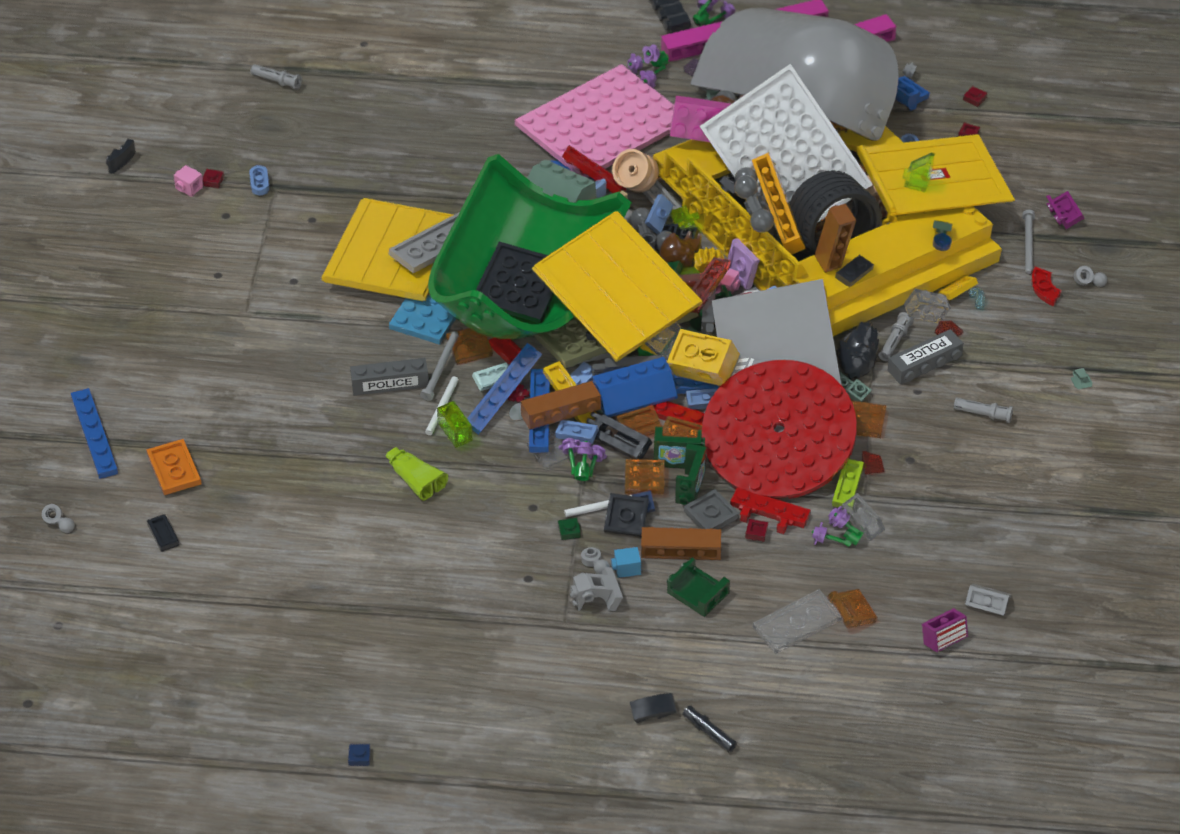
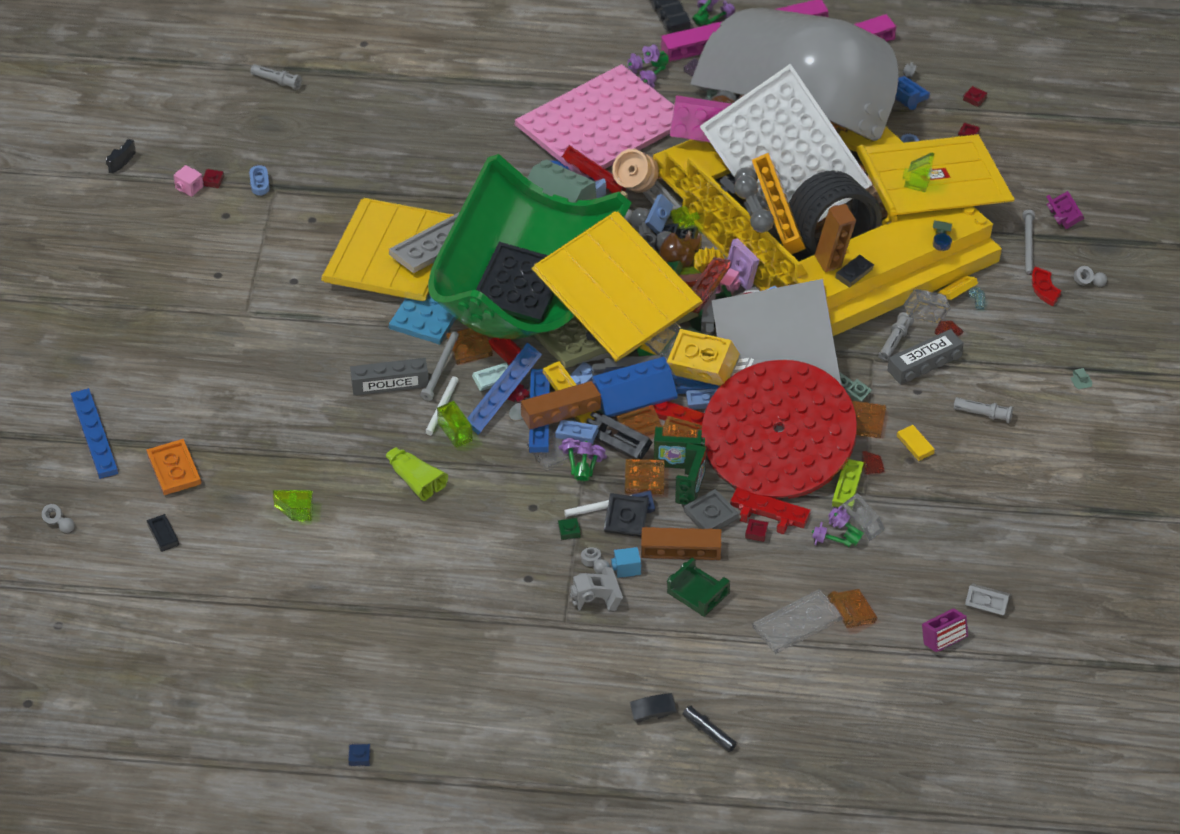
black head [838,321,879,380] -> none
none -> clear neon green slope [273,490,314,521]
none -> yellow tile [897,425,935,461]

